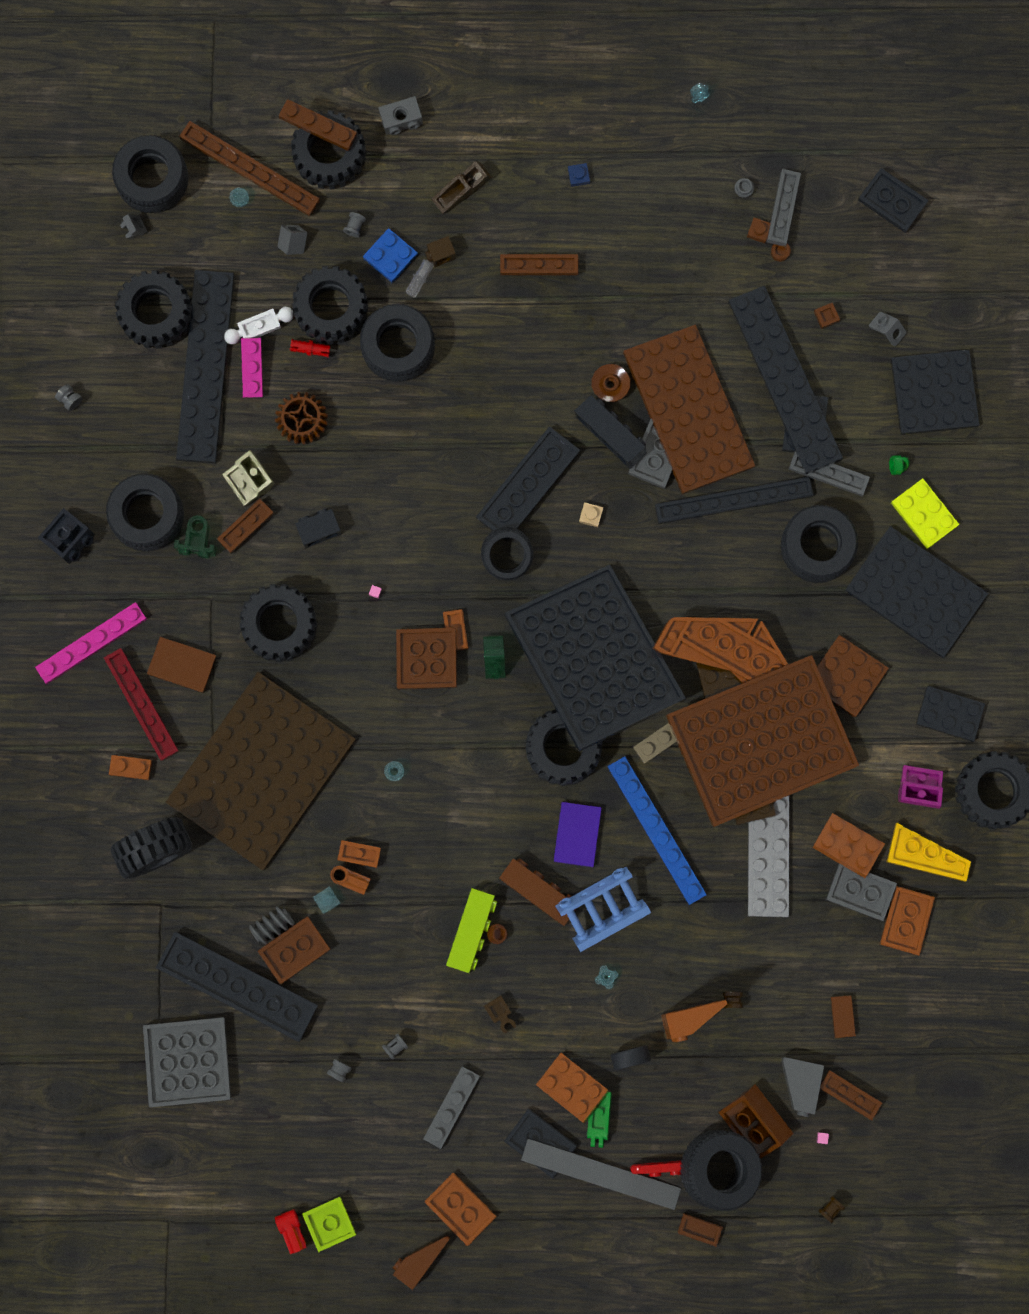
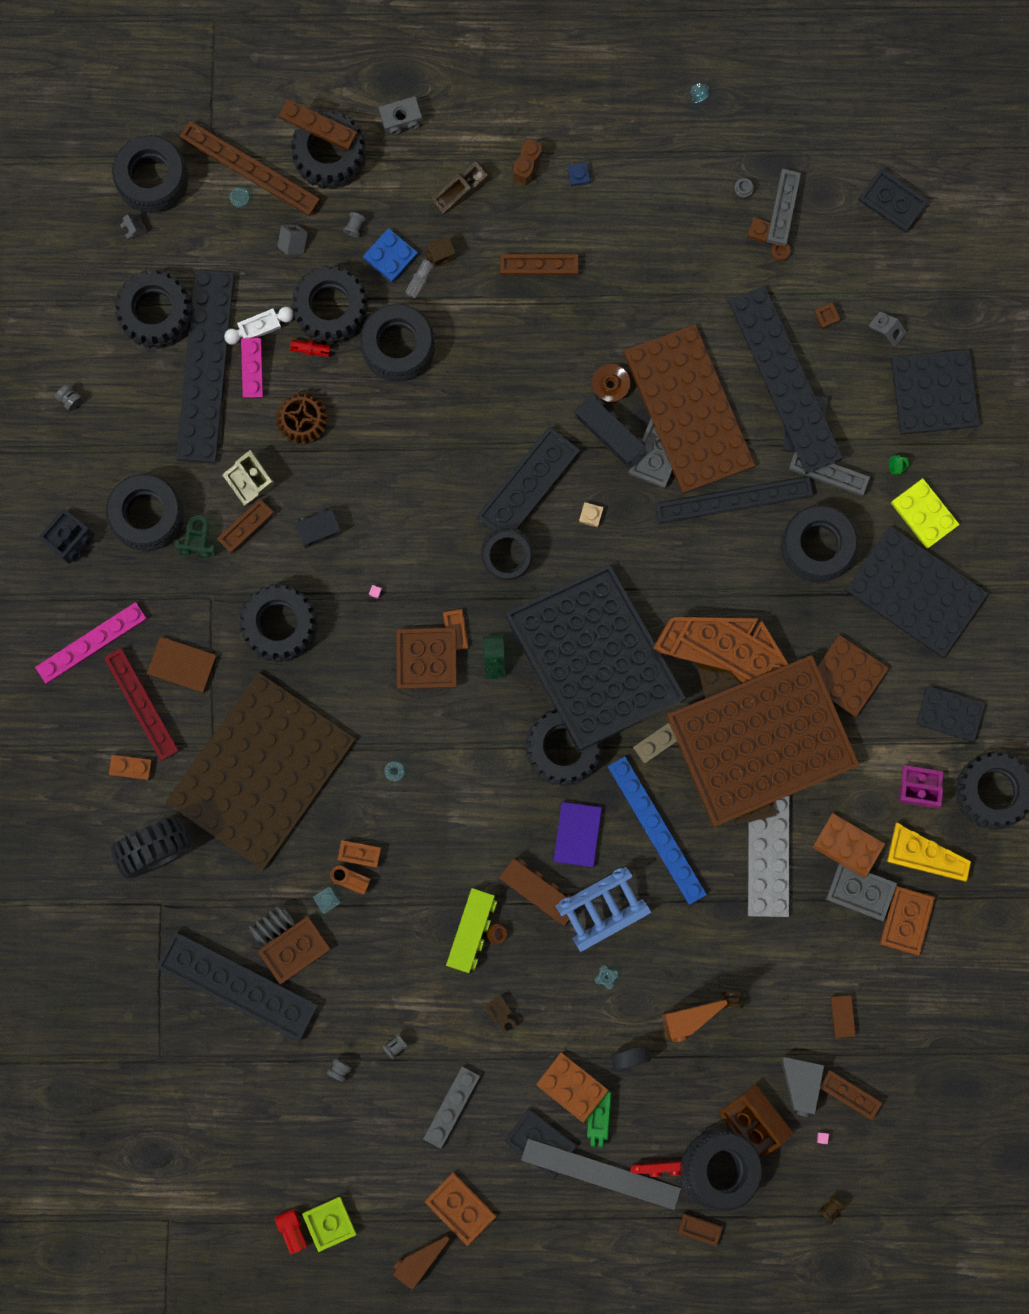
dark grey plate [143,1018,231,1107] -> none
none -> reddish brown brick [513,139,541,186]

